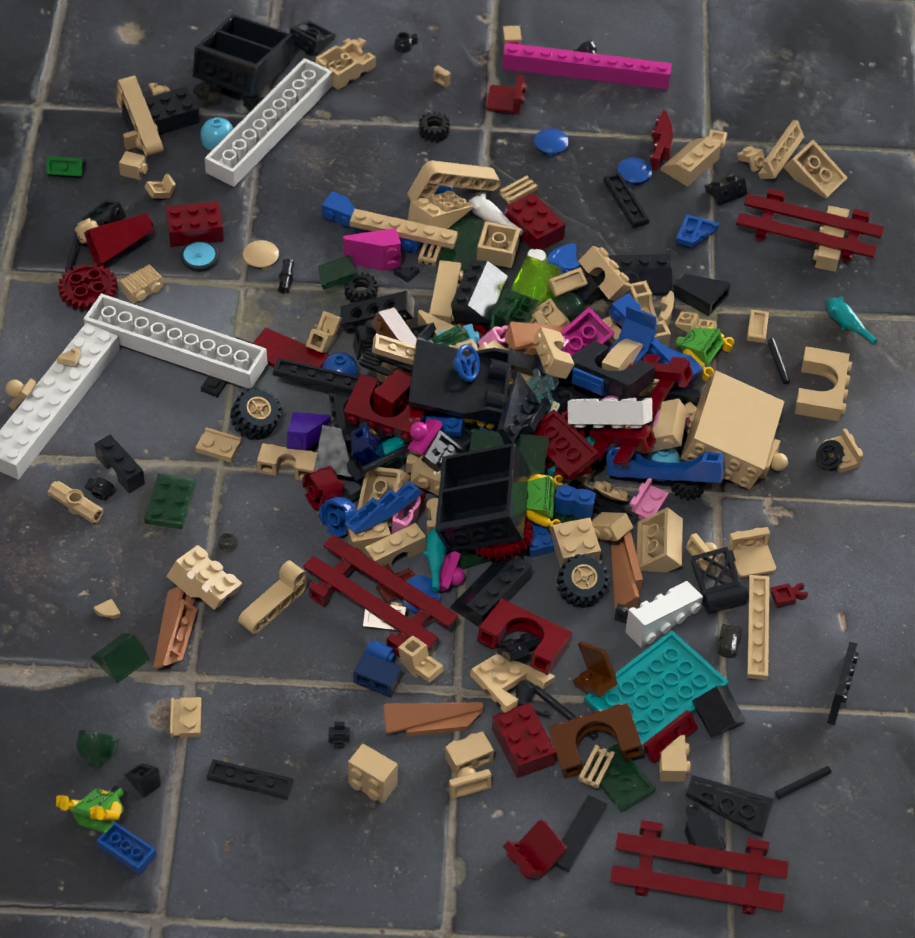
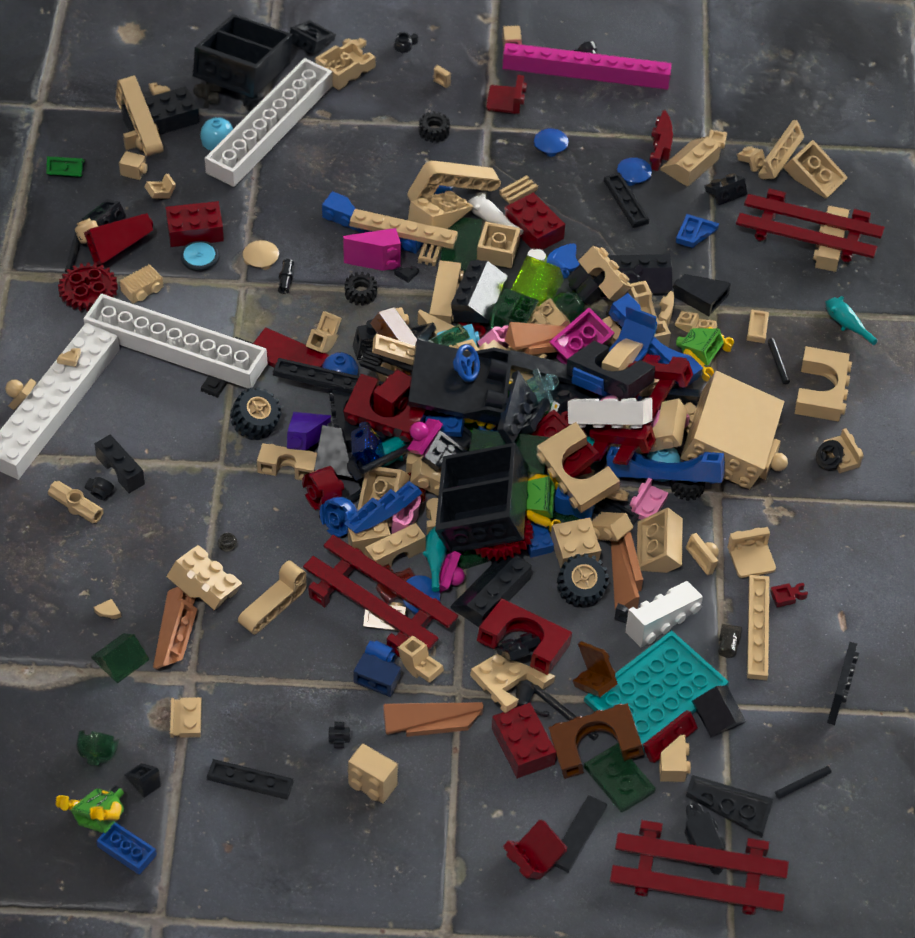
clear green plate [144,473,196,530] -> none
tan plate [195,427,242,463] -> none
clear green tile [318,254,357,290] -> none
black brick [340,291,415,334] -> none
tan brick [445,731,494,777] -> none
tan tile [449,767,492,799] -> none
tan arch [533,327,574,379] -> none
tan tile [547,267,588,297] -> none
tan tile [578,745,615,789] -> none
black piece [690,547,749,613] -> none
none -> tan arch [536,422,620,513]

